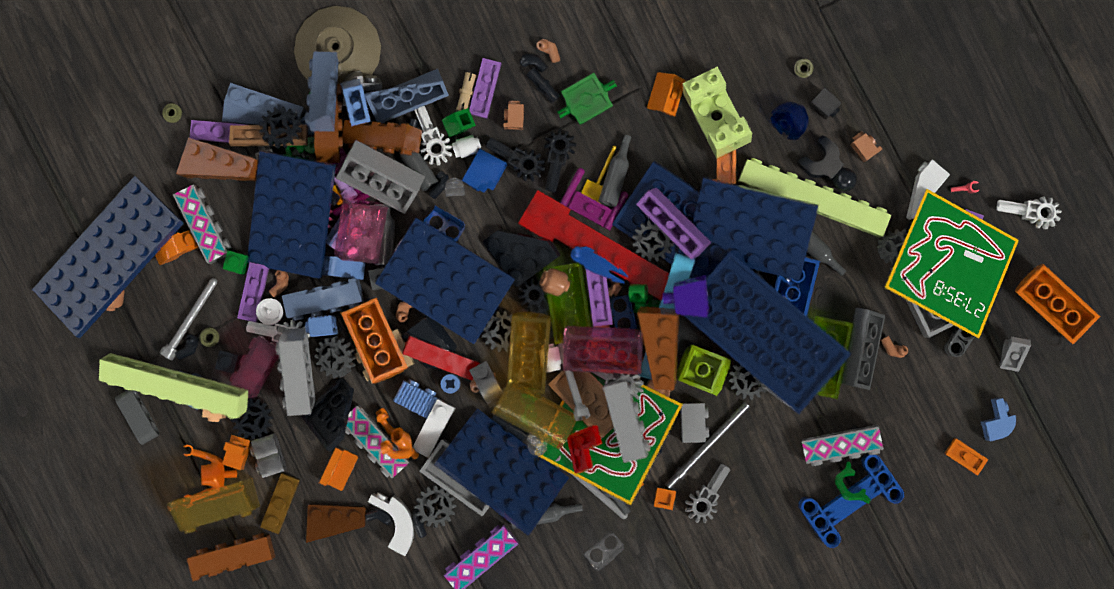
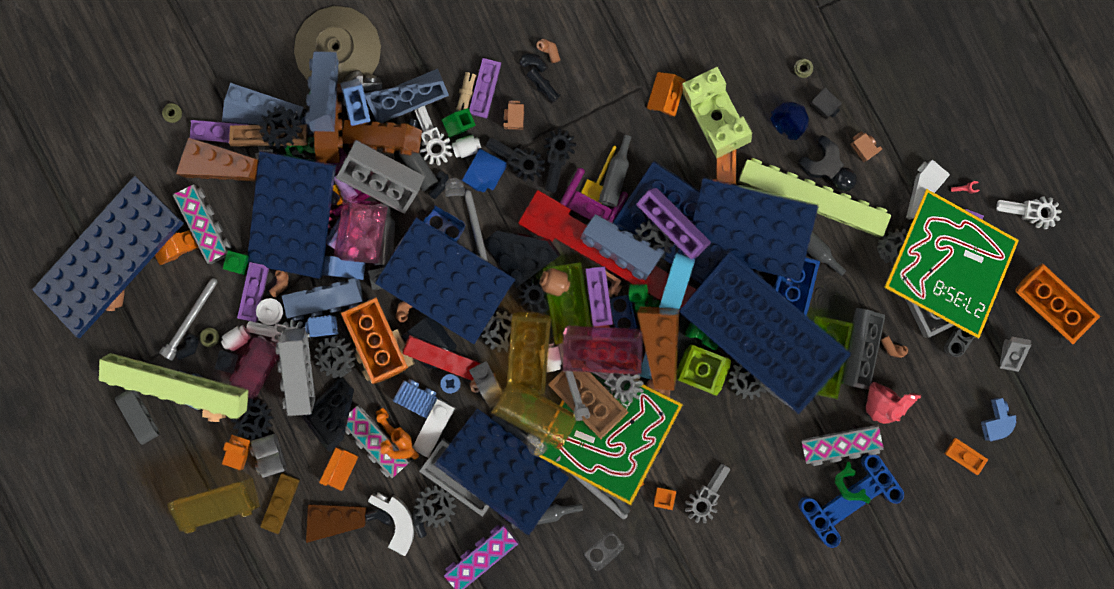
orange piece [183,444,237,507] -> none
dark orange wedge [187,533,275,581] -> none
green plate [557,73,617,125] -> none
red plate [566,425,602,474] -> none
blue piece [571,246,628,283] -> none
light grey brick [603,379,650,463] -> none
dark purple torso [663,276,709,317] -> none
flat silver bar [665,402,750,489] -> none
light grey brick [680,403,709,443] -> none
none -> white brick [221,325,251,352]
none -> light grey piece [464,190,488,262]
none -> sand blue wedge [580,214,664,280]
none -> green leg [684,322,719,351]
none -> coral head [866,382,921,424]

